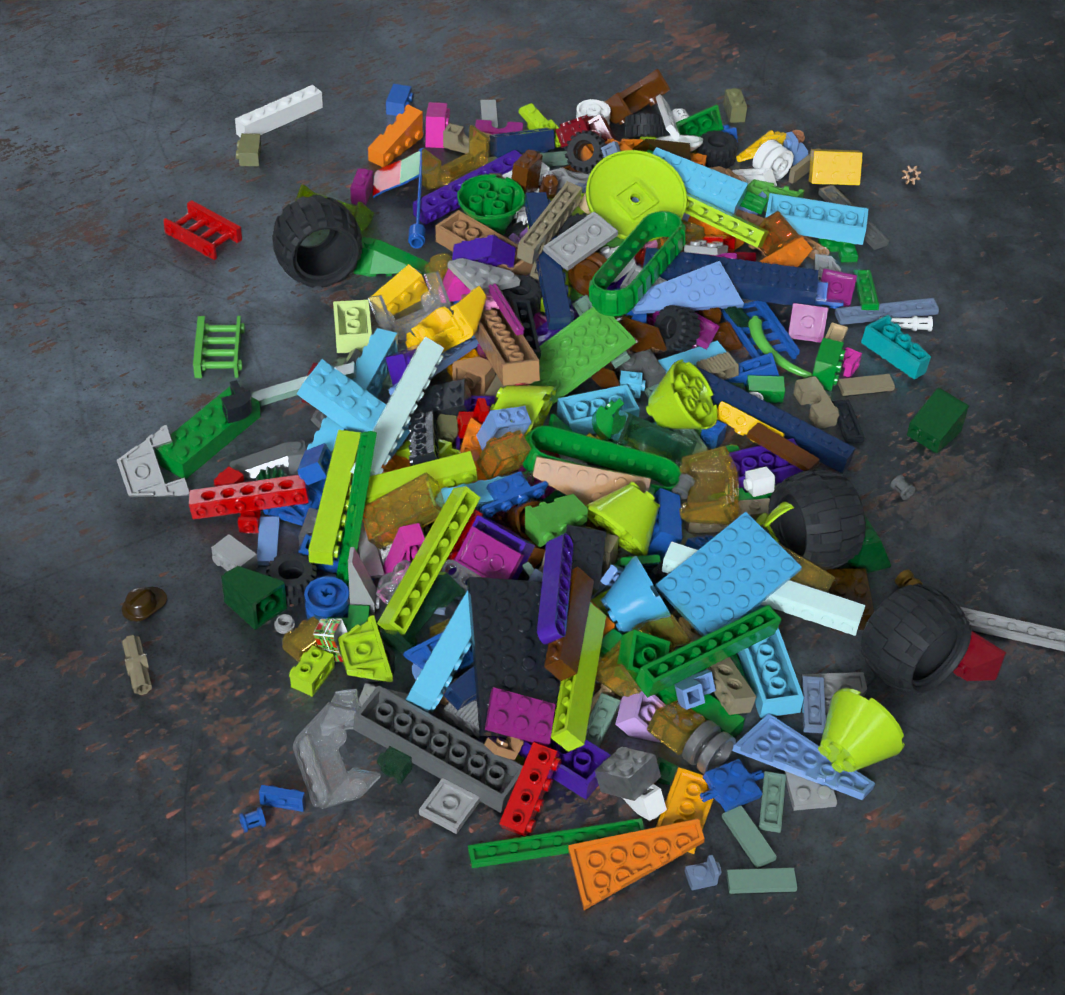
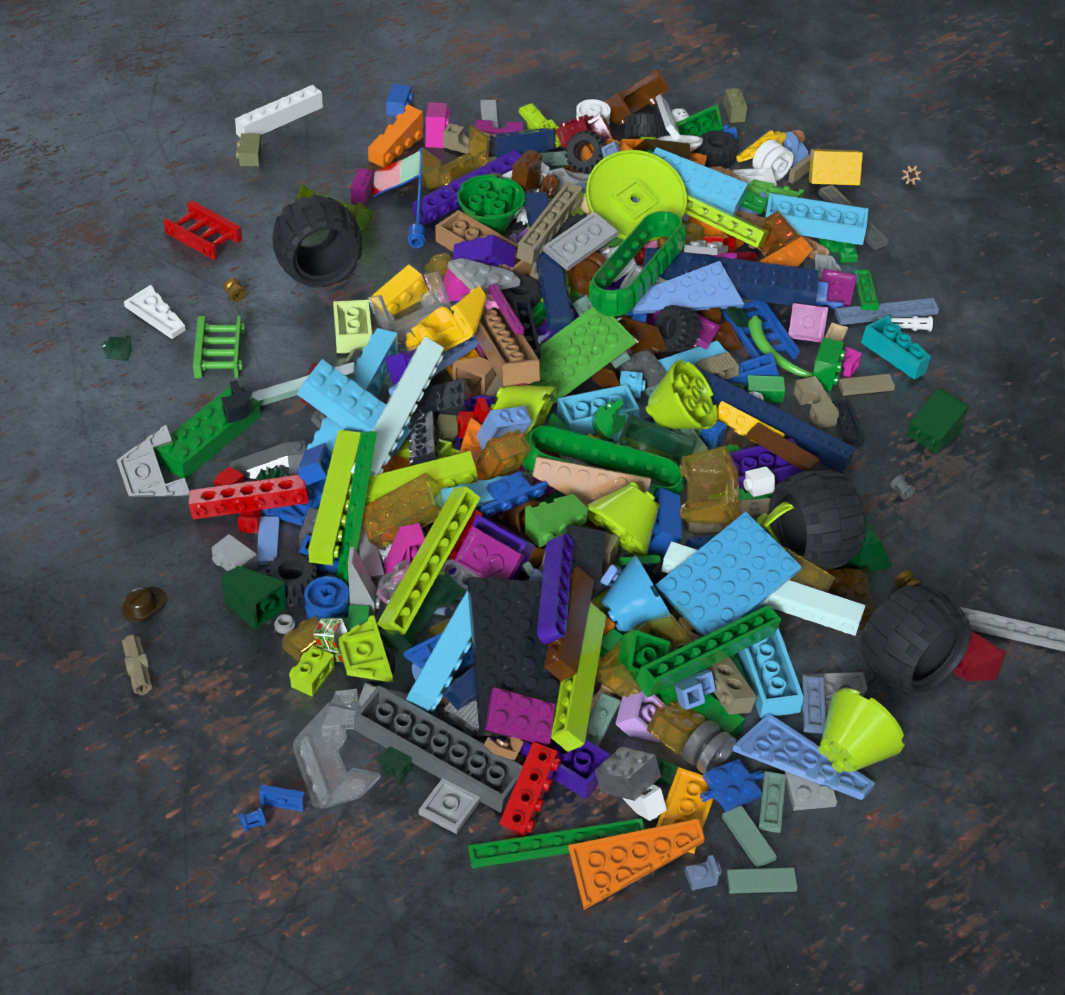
green wedge [354,237,429,277] -> none
dark grey bush [672,474,695,499] -> none
none -> clear green brick [102,335,132,361]
none -> white wing [124,285,186,339]
none -> pearl gold wheel [223,278,247,302]
none -> green beam [532,302,546,328]

